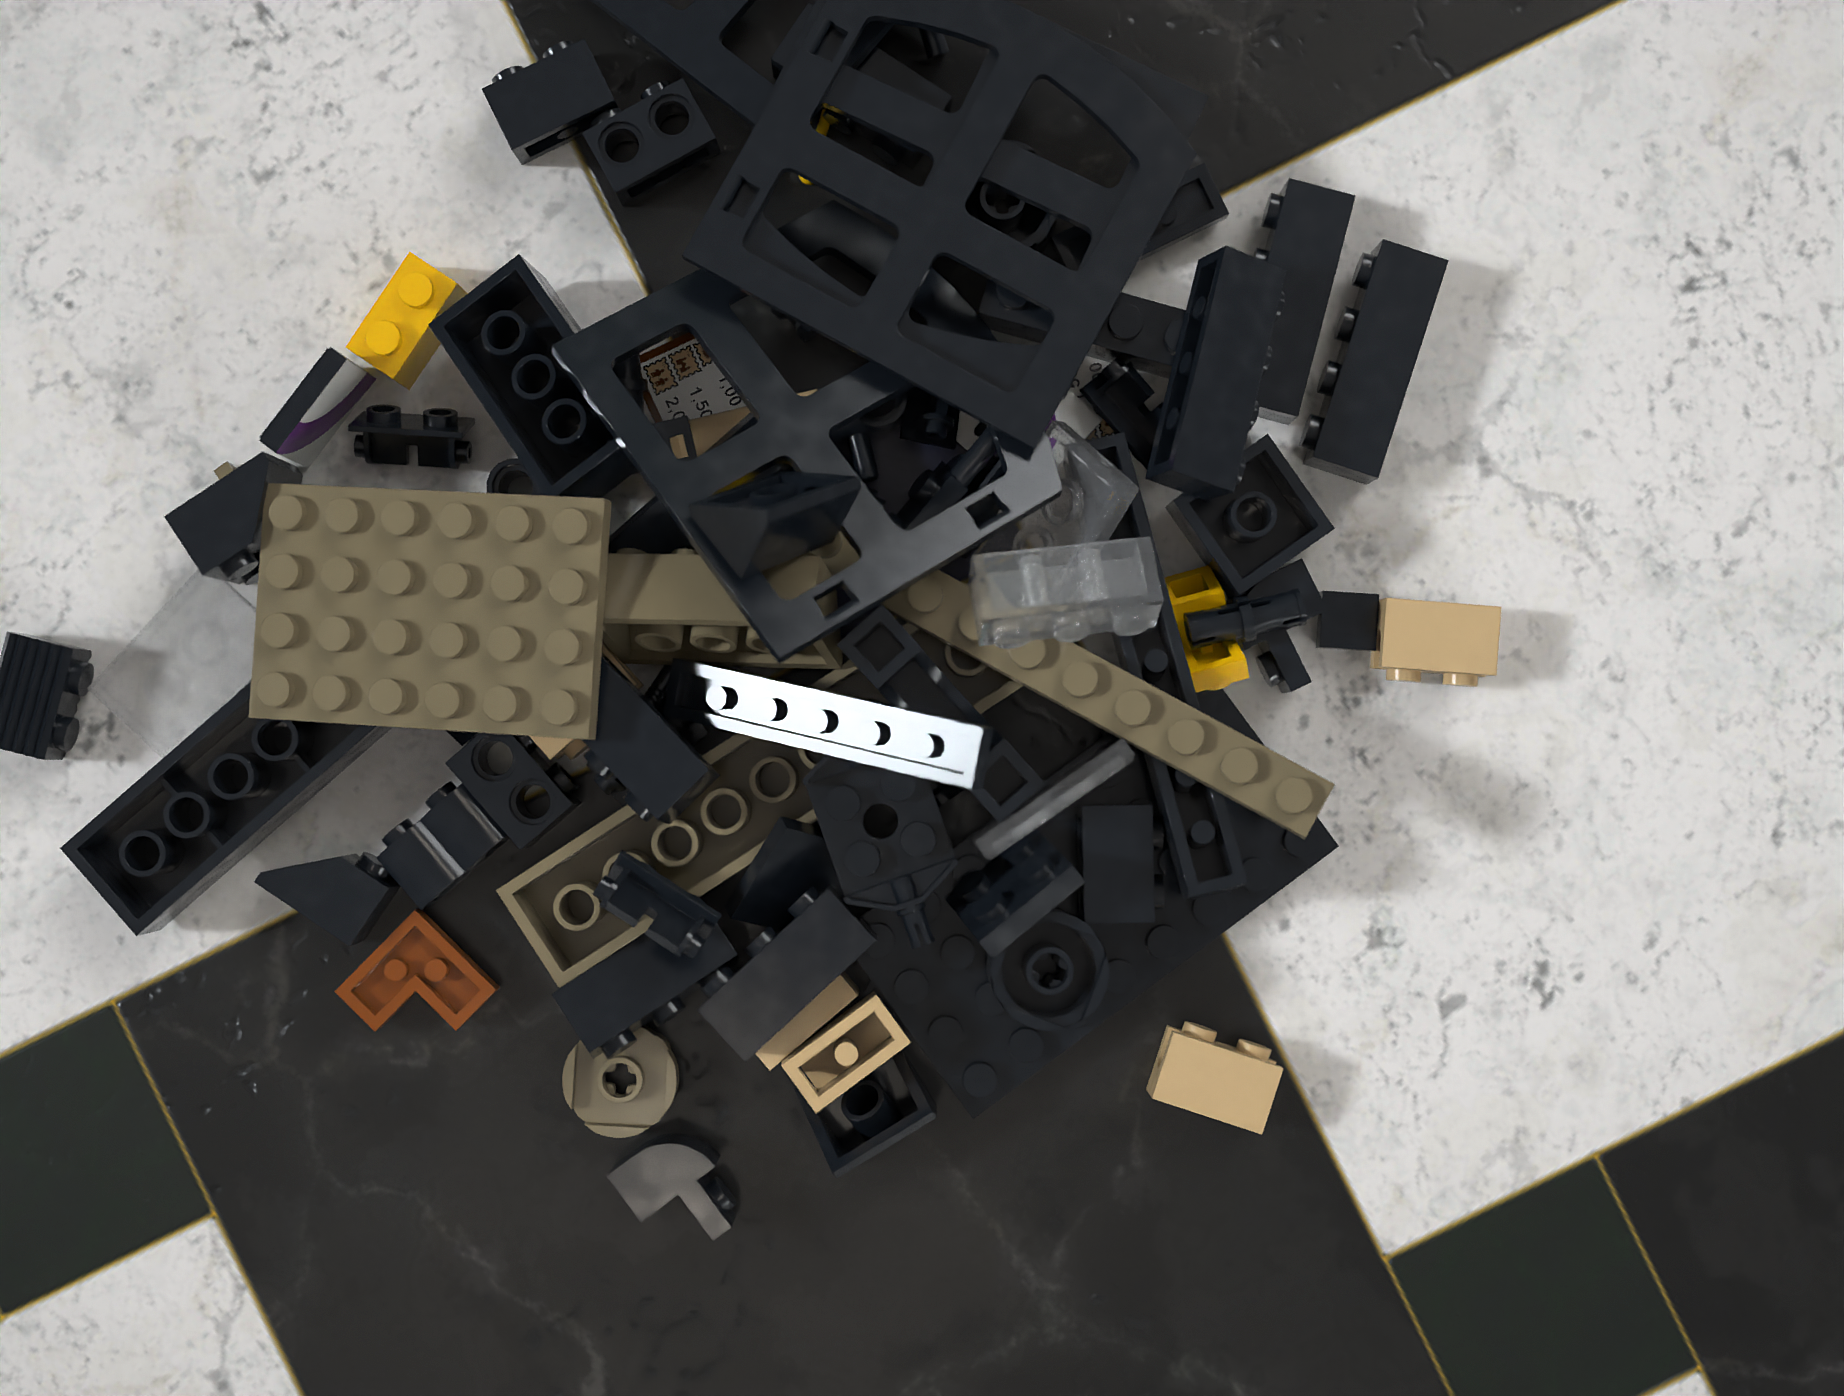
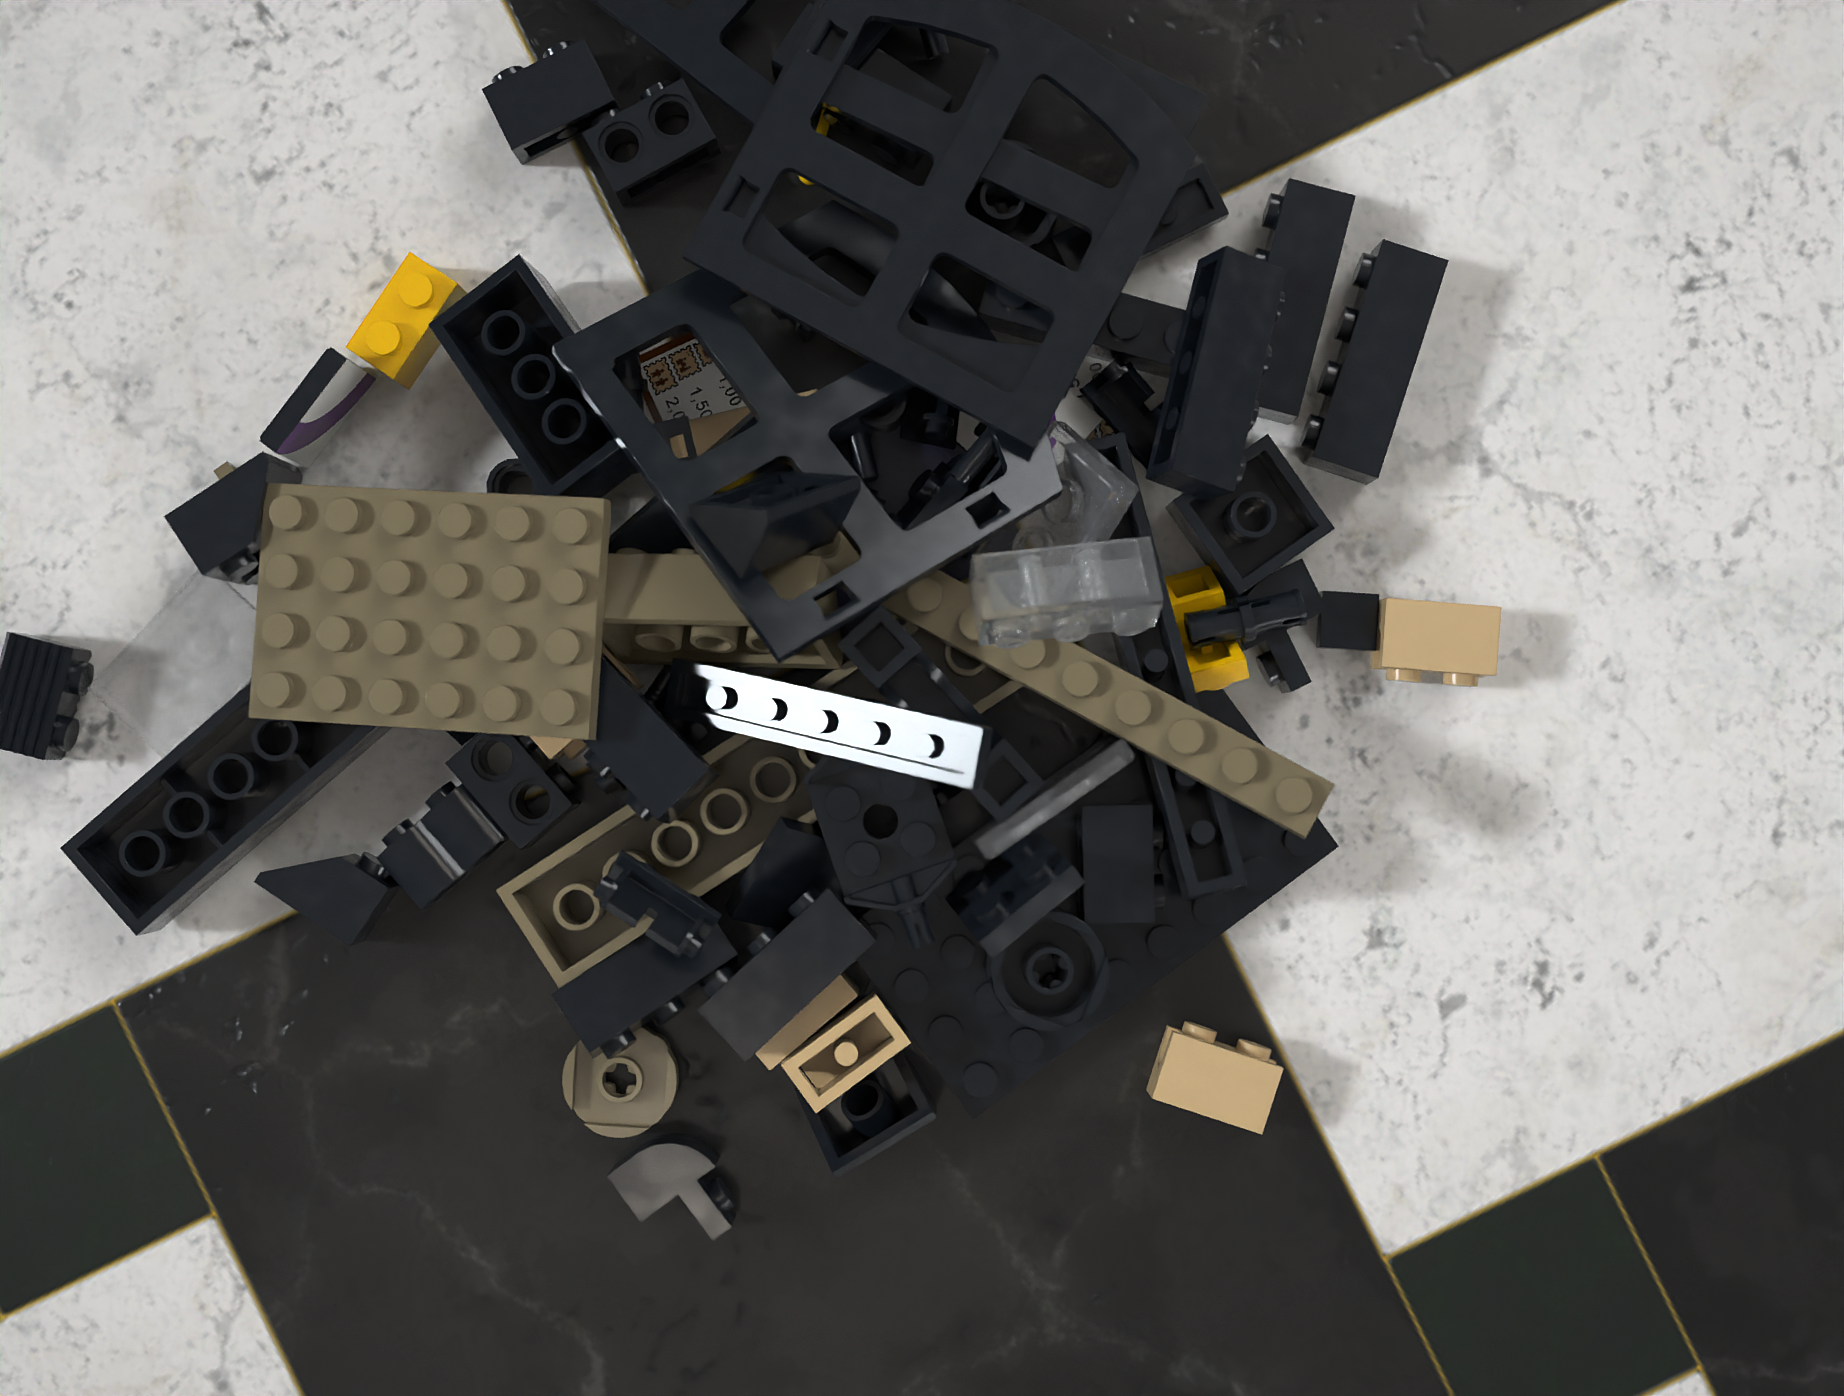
dark orange plate [334,908,501,1032] -> none
black hinge [348,405,475,469] -> none

